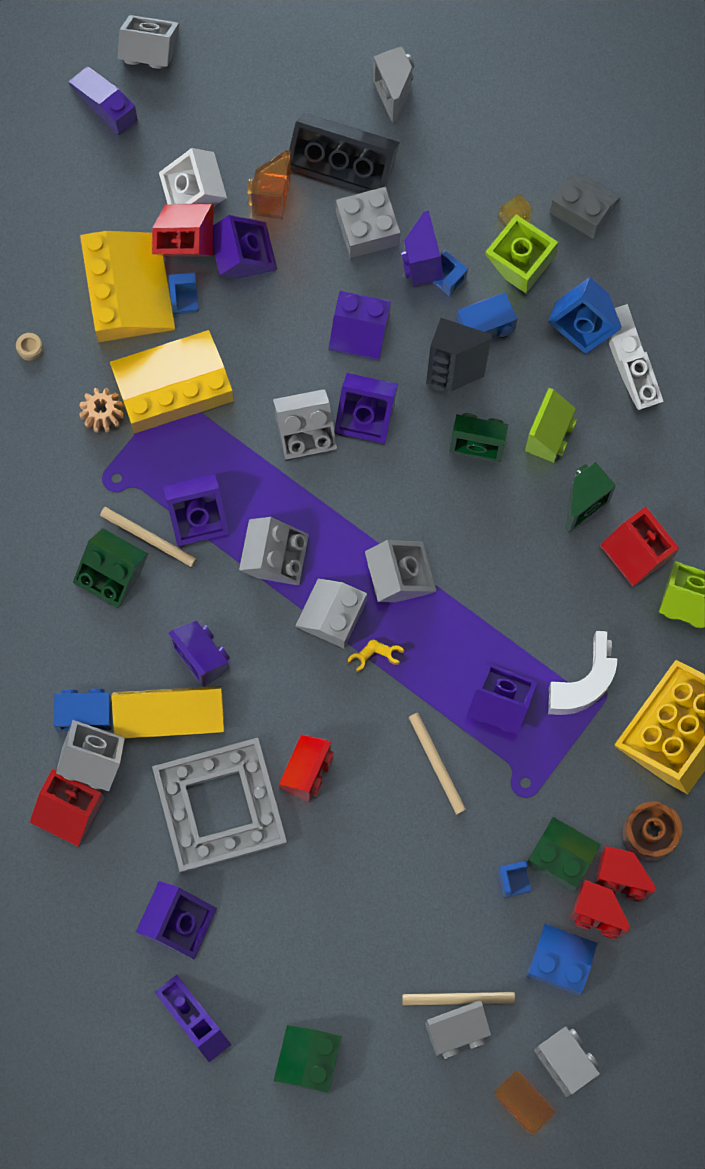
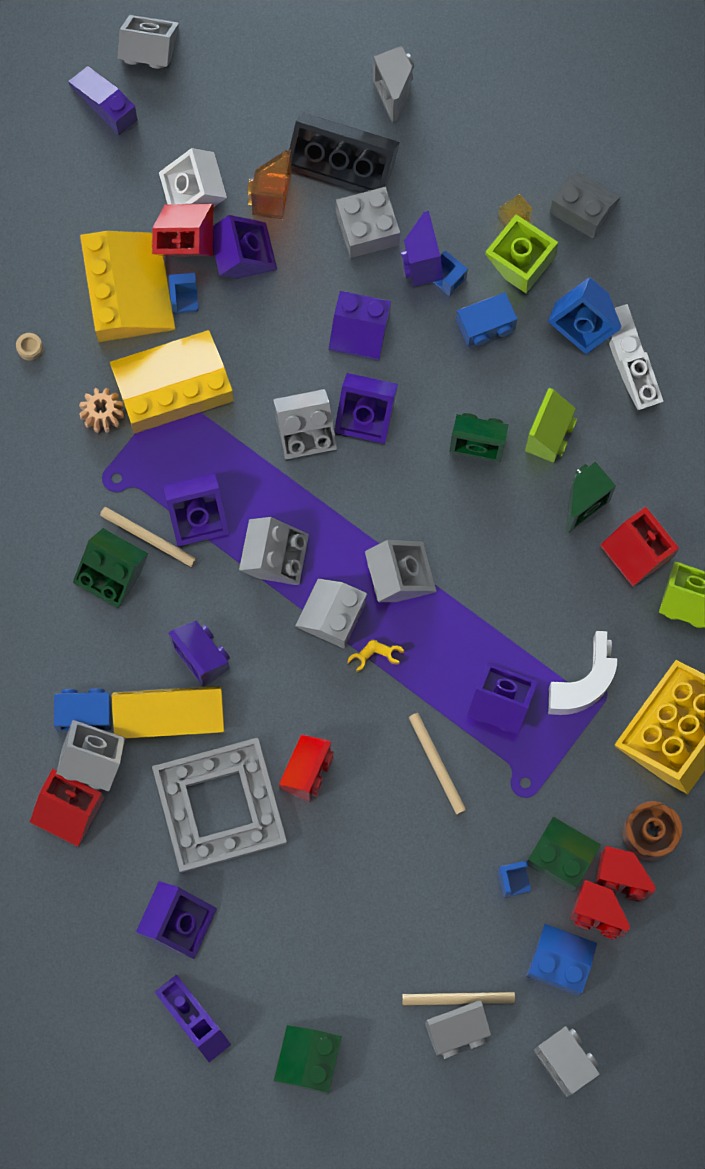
black slope [426,318,492,392] -> none
clear orange panel [492,1071,555,1136] -> none

